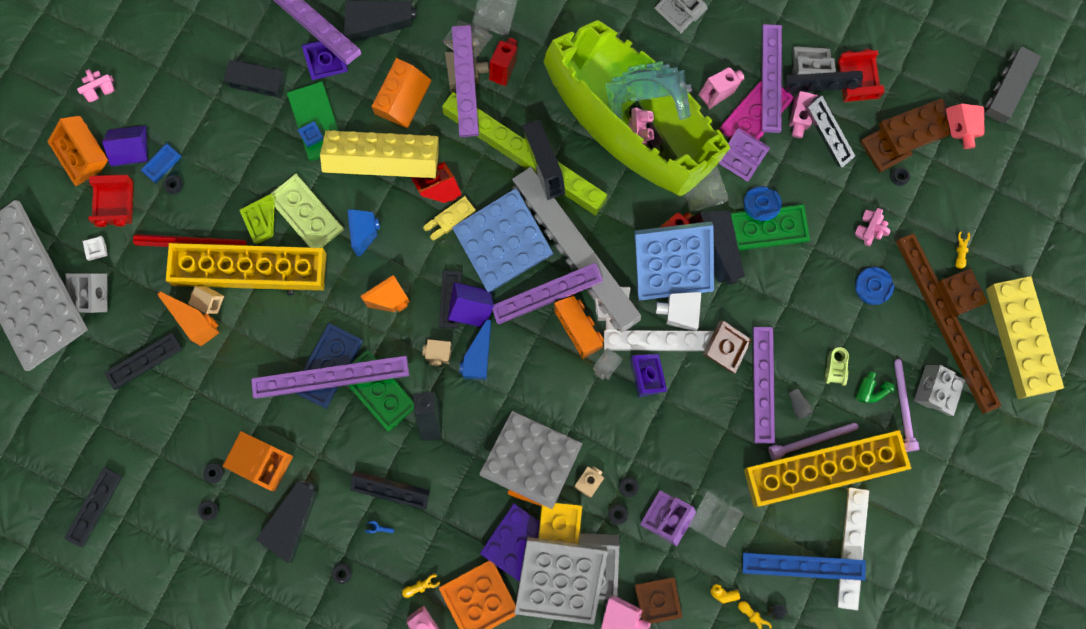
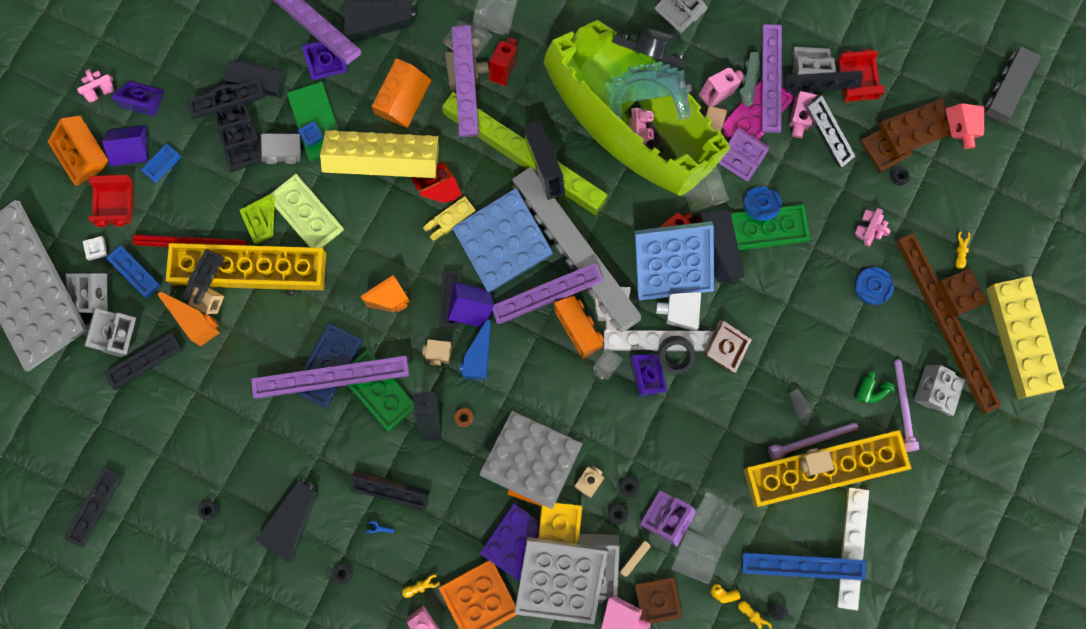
black plate [164,175,183,194] -> none
black plate [203,464,224,483] -> none
orange slope [222,431,293,492] -> none
blue slope [348,210,380,256] -> none
medium lavender plate [752,327,775,444] -> none
yellowish green piece [825,347,849,386] -> none
none -> light grey brick [84,308,136,357]
none -> blue plate [107,245,161,299]
none -> dark purple slope [112,81,164,117]
none -> black hinge [183,249,225,305]
none -> black slope [187,79,266,172]
none -> light grey brick [261,134,301,164]
none -> dark orange plate [454,408,474,427]
none -> black slope [612,23,686,69]
none -> tan tile [619,541,650,577]
none -> black tyre [658,335,695,375]
none -> clear slope [671,530,724,584]
none -> tan tile [706,106,727,132]
none -> sand green plate [740,52,760,106]
none -> tan brick [800,448,834,476]

